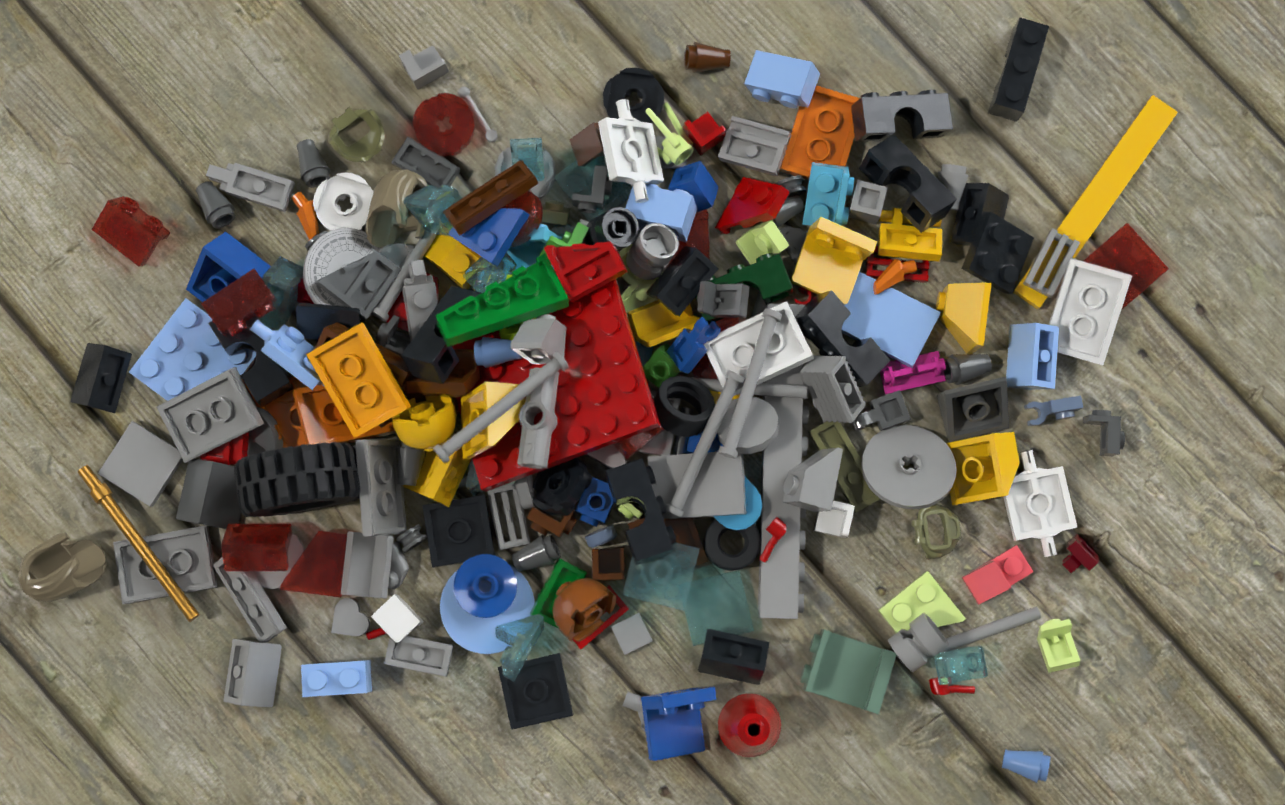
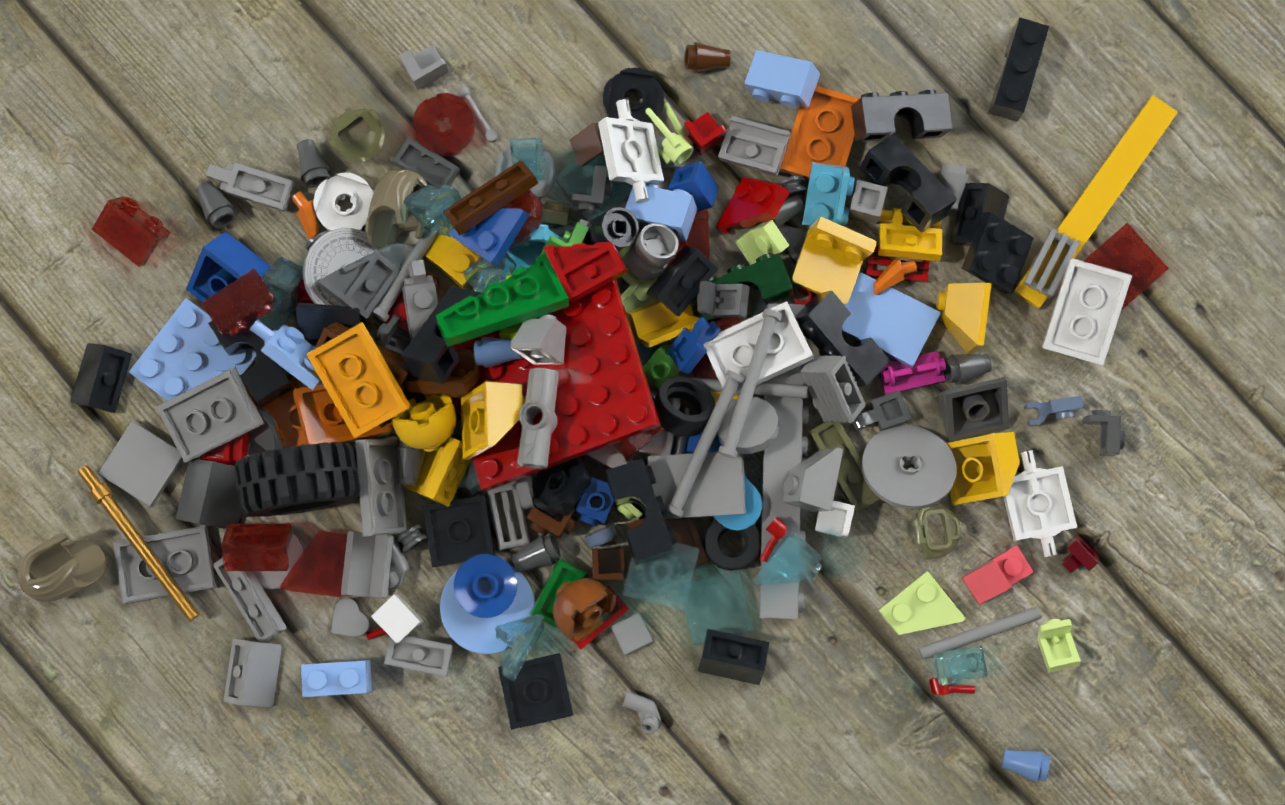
light grey bar [433,352,569,464] -> none
blue bracket [641,687,717,761] -> none
red cone [718,693,781,757] -> none
sand green panel [800,629,897,714] -> none
light grey wheel [888,613,949,672] -> none
light blue brick [1006,323,1059,390] -> none
none -> clear light blue slope [750,532,823,586]

